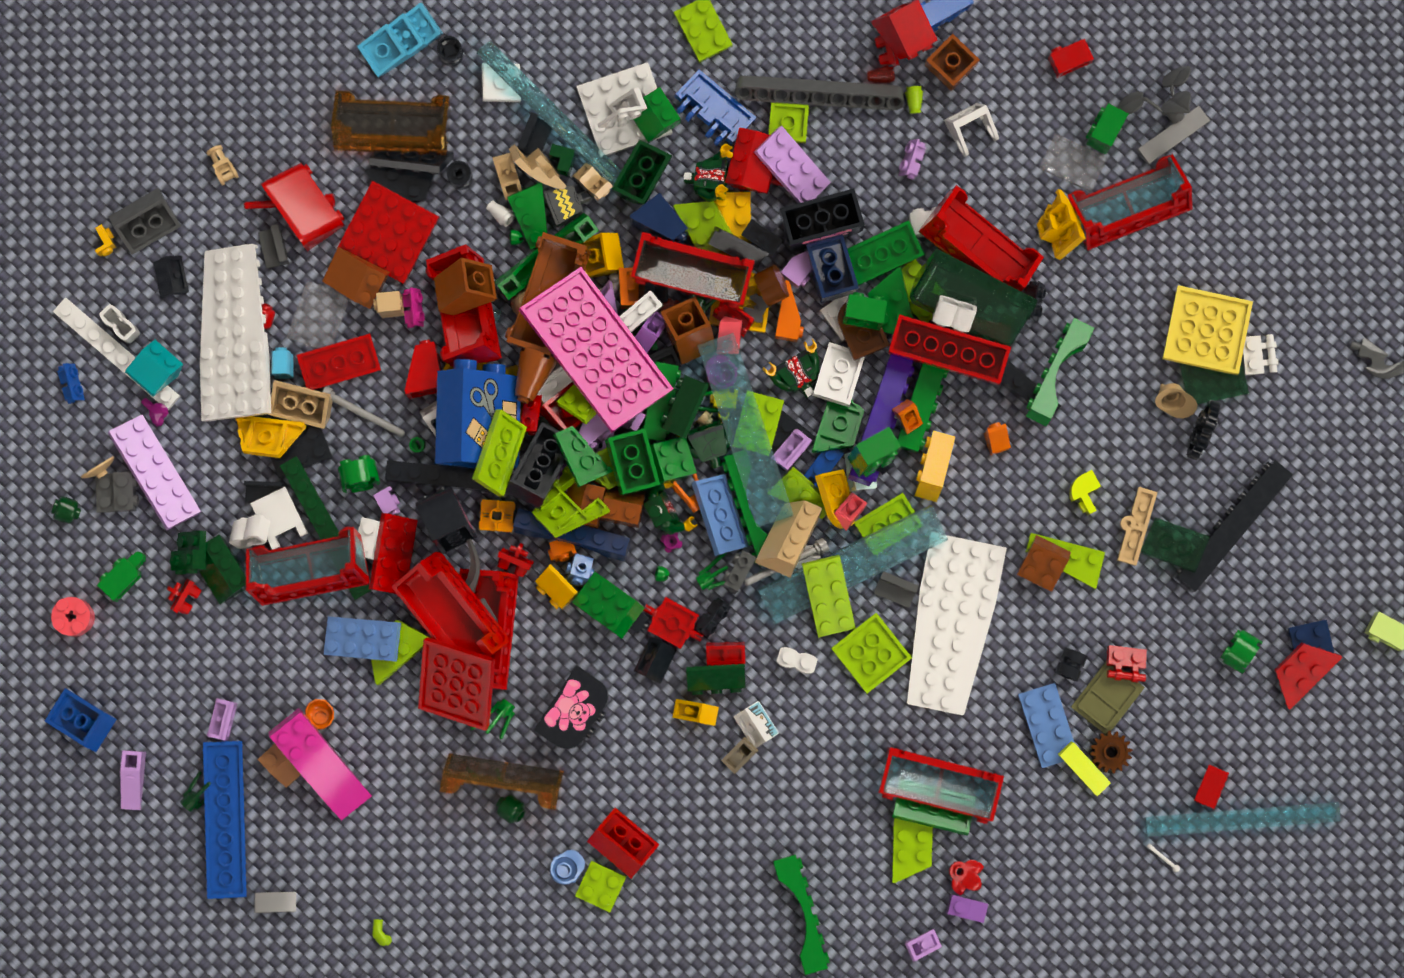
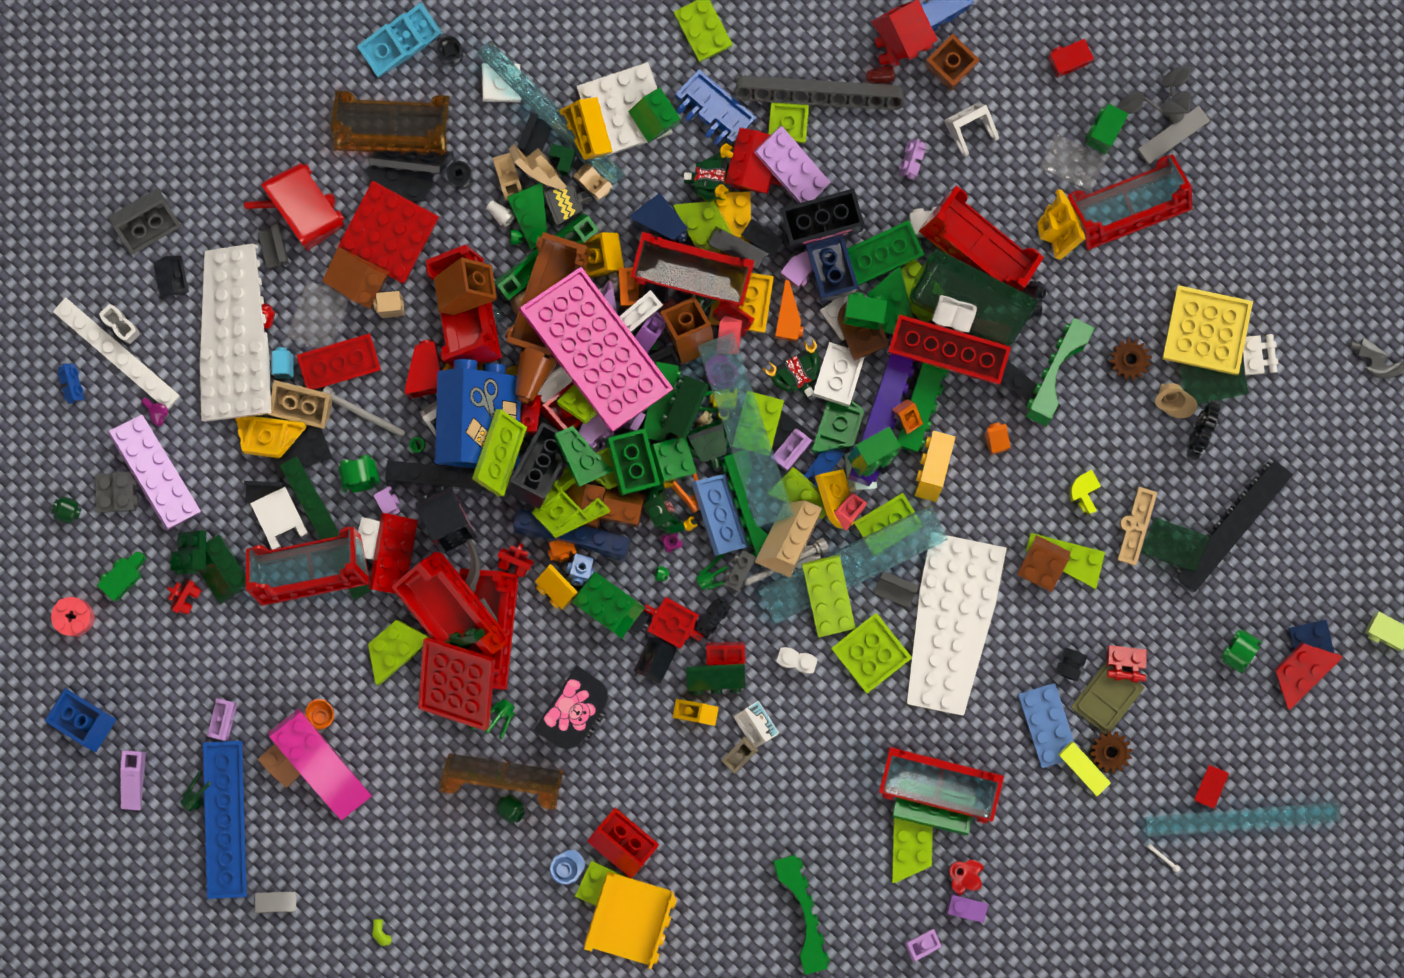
tan dish [80,456,114,479] -> none
yellow bracket [95,224,116,257] -> none
teal slope [125,340,183,397] -> none
tan connector [206,145,239,186] -> none
white brick [229,514,270,549] -> none
medium blue plate [323,616,401,662] -> none
dark pink hinge [402,287,425,328] -> none
light orange piece [479,499,515,533] -> none
white bracket [597,87,647,129] -> none
dark green slope [611,139,672,205] -> none
dark grey piece [743,294,769,323] -> none
reddish brown piece [754,265,789,307] -> none
lime cone [905,86,923,114] -> none
none -> dark green plate [444,628,486,650]
none -> yellow wedge [558,97,613,160]
none -> yellow panel [584,871,677,969]
none -> reddish brown gear [1109,338,1152,381]

